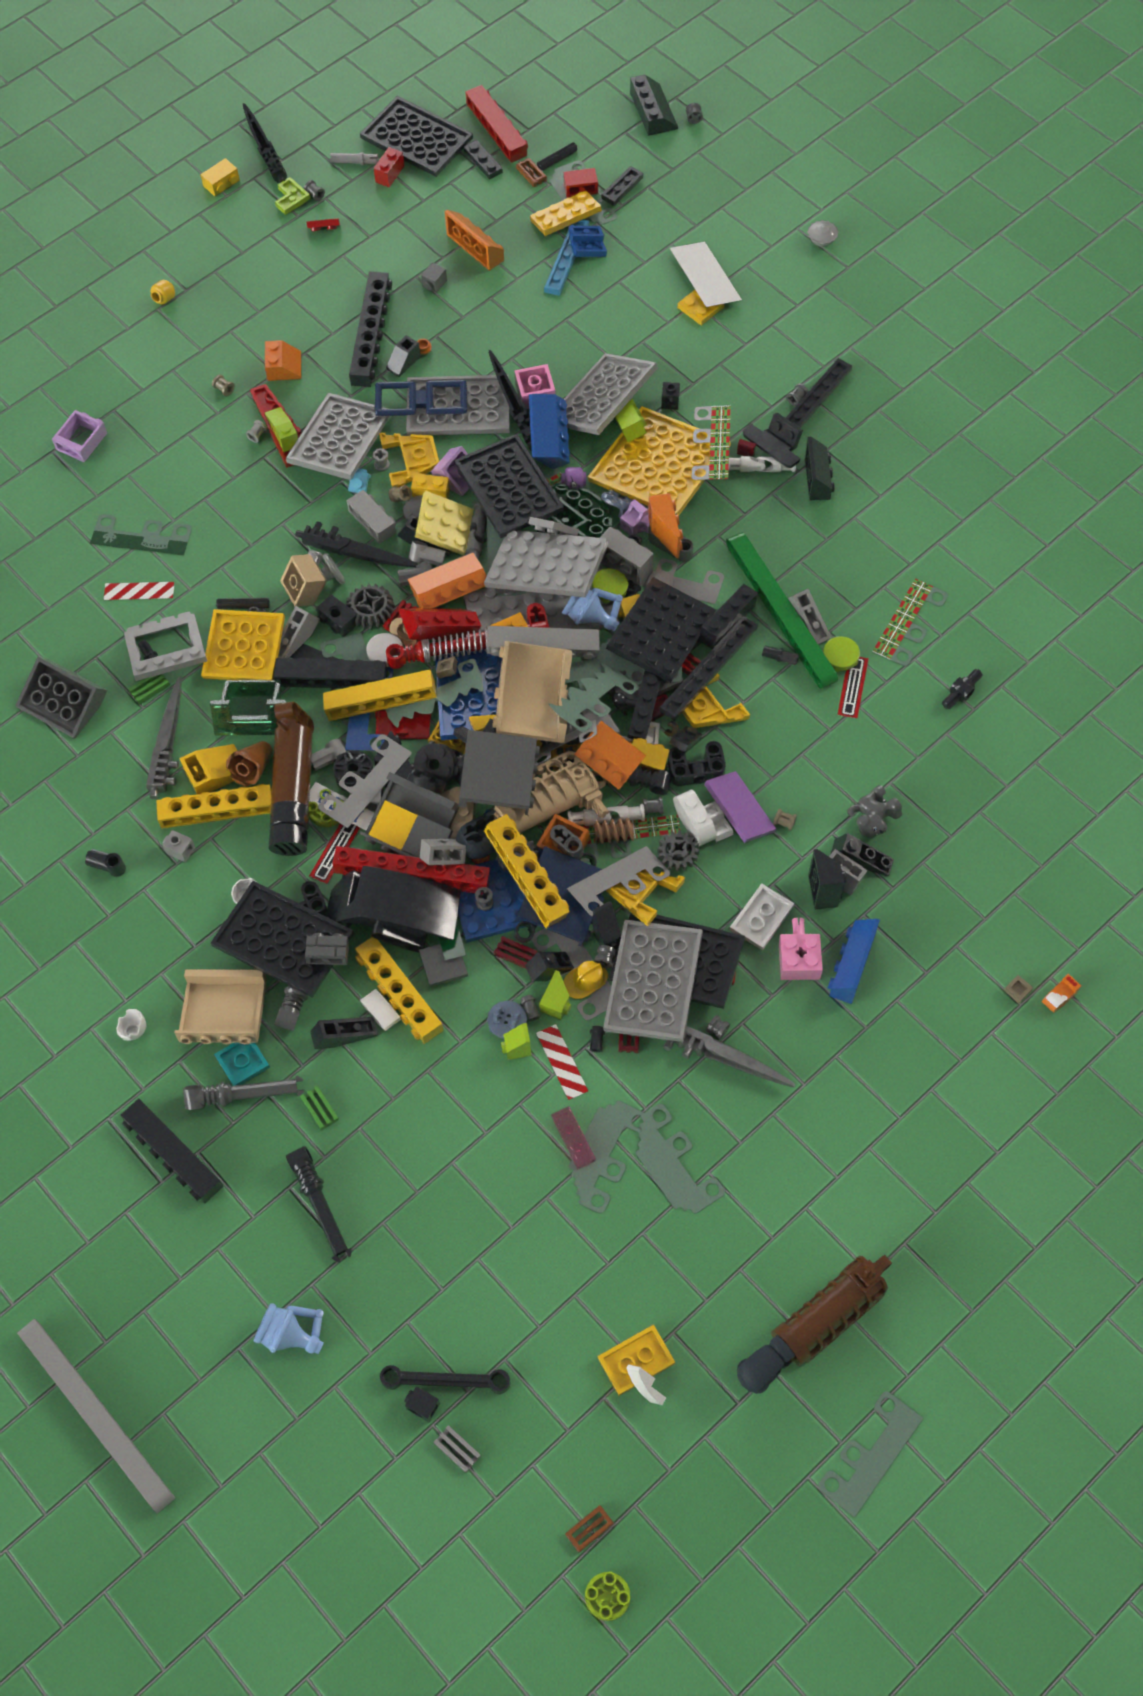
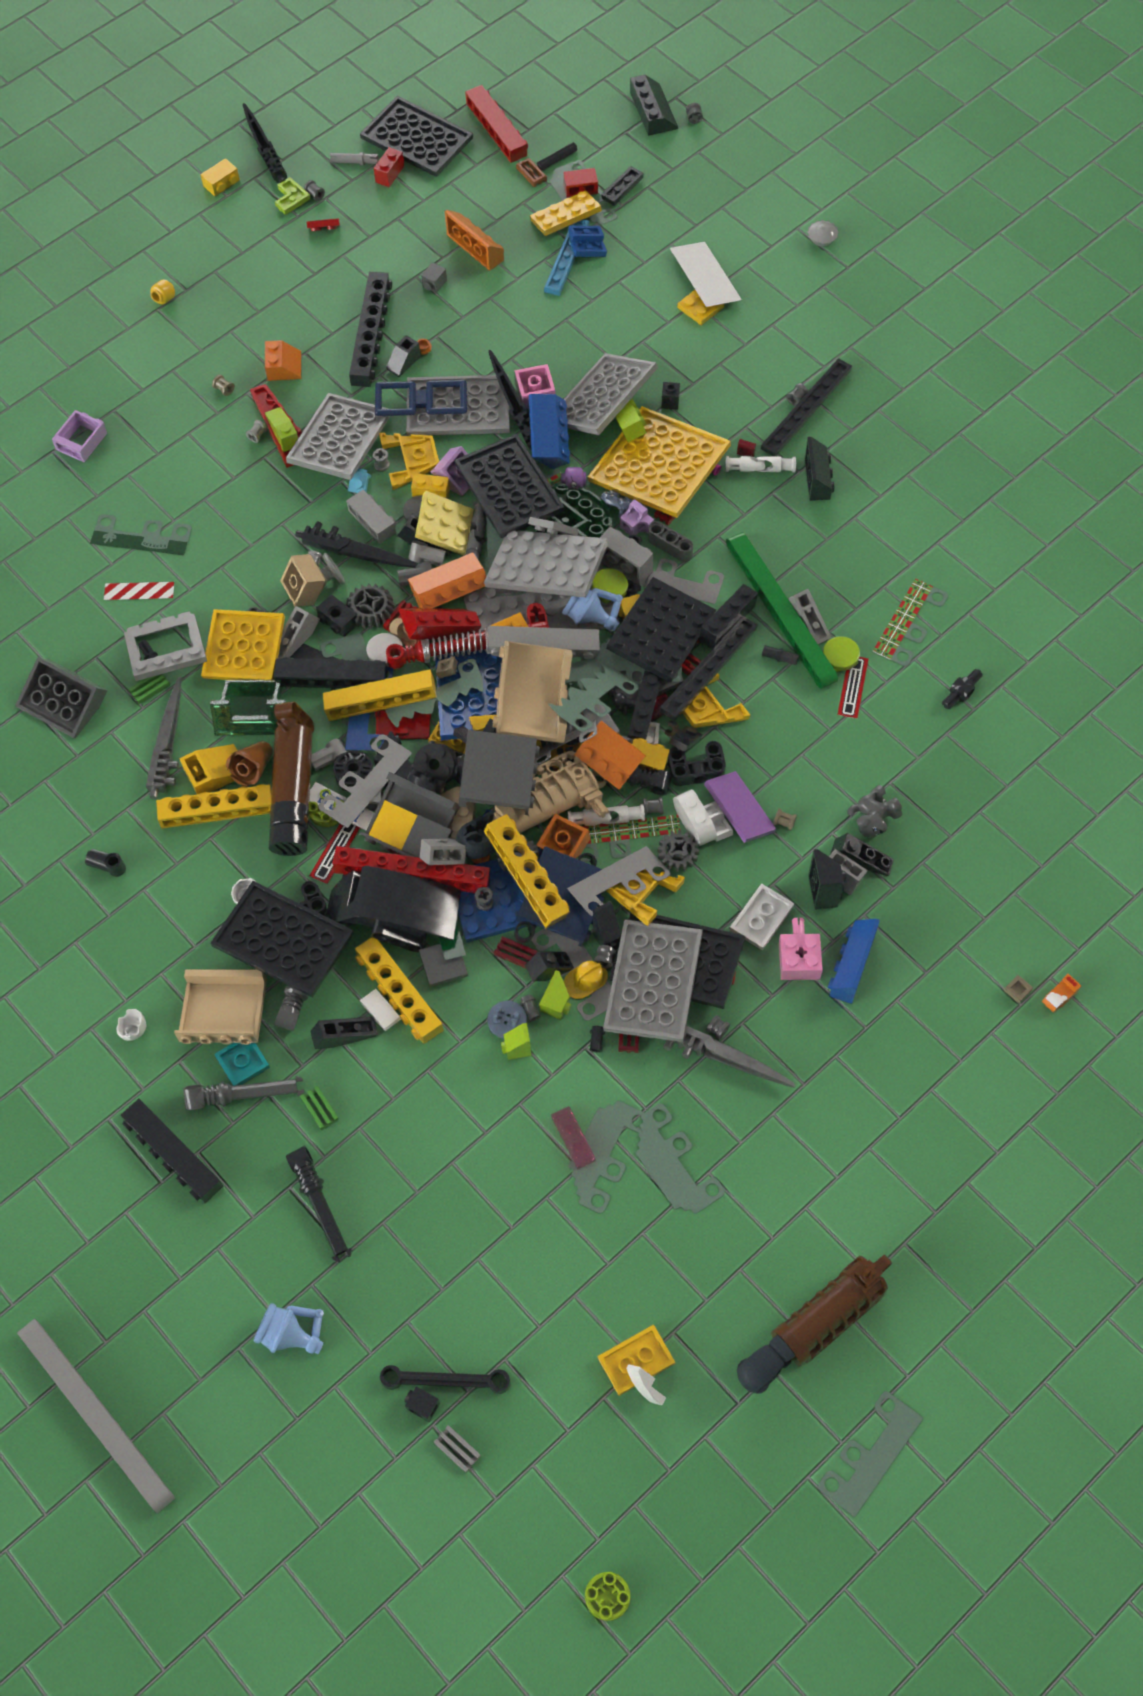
light grey brick [162,830,195,863] -> none
black axle [216,598,270,609] -> none
dark grey brick [305,933,349,965] -> none
dark tan bush [388,485,412,502] -> none
black plate [463,140,503,180] -> none
sticker [536,1024,588,1100] -> none
dark grey beam [550,825,584,859] -> none
dark orange tile [565,1505,614,1553] -> none
medium nougat piece [594,818,634,844] -> none
orange slope [648,493,683,558] -> none
piece [691,406,731,480] -> none
black plate [743,413,803,468] -> none

